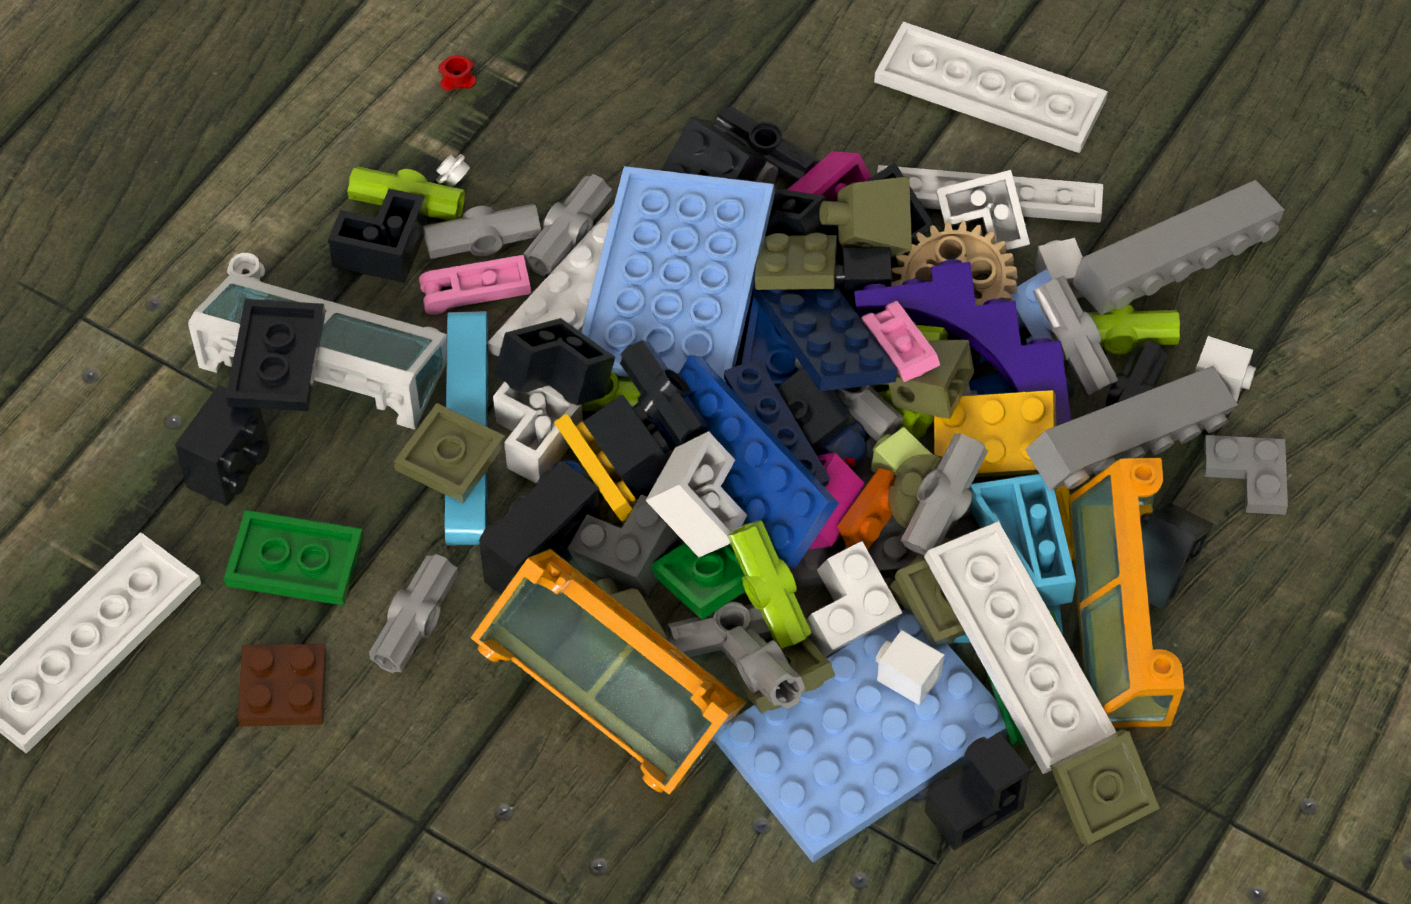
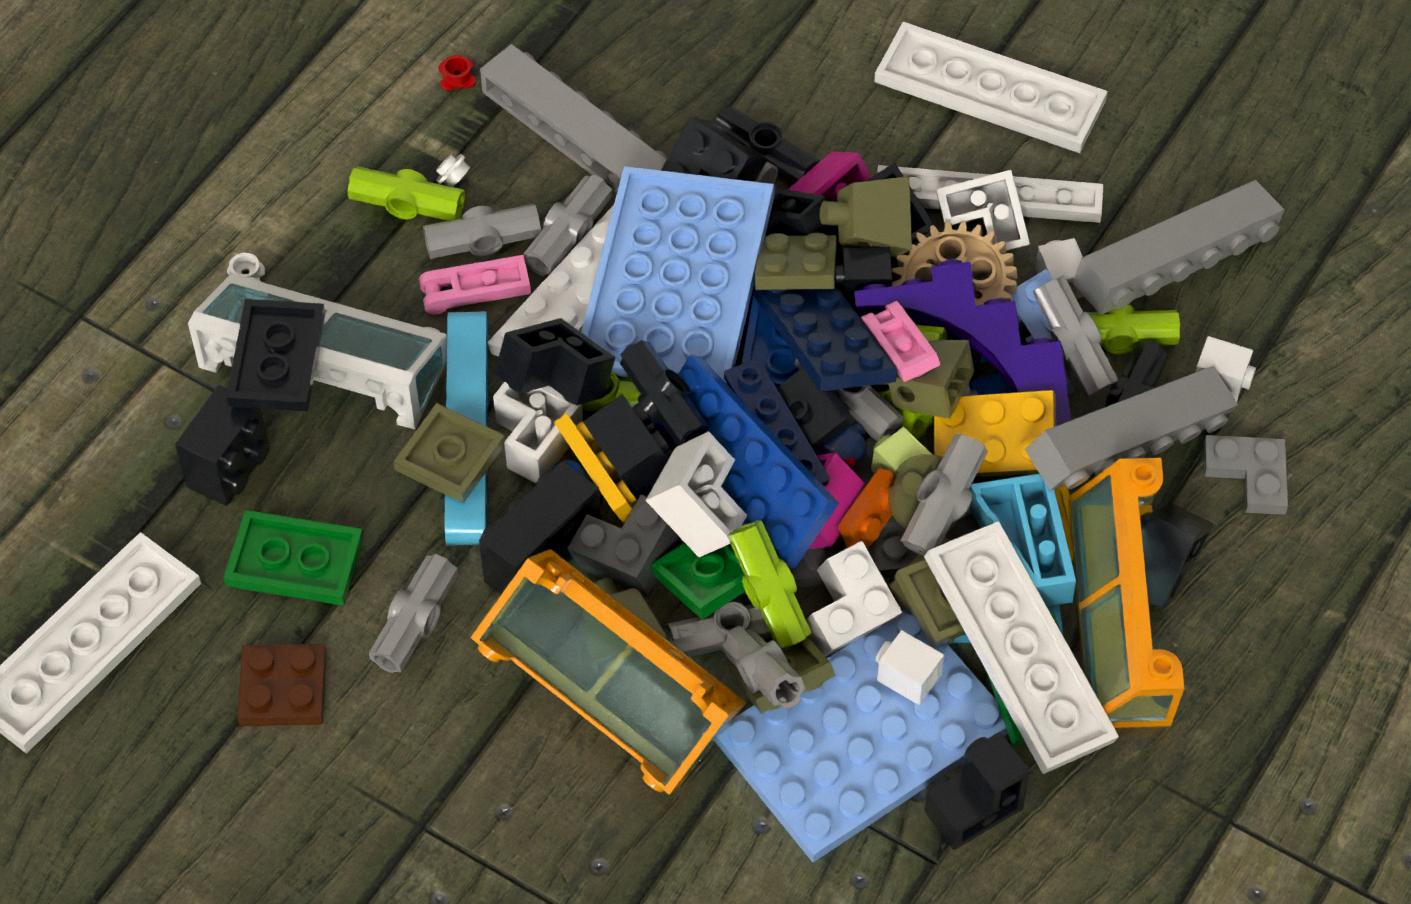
black brick [328,189,429,283] -> none
olive plate [1050,730,1160,845] -> none
none -> light grey brick [480,44,668,193]

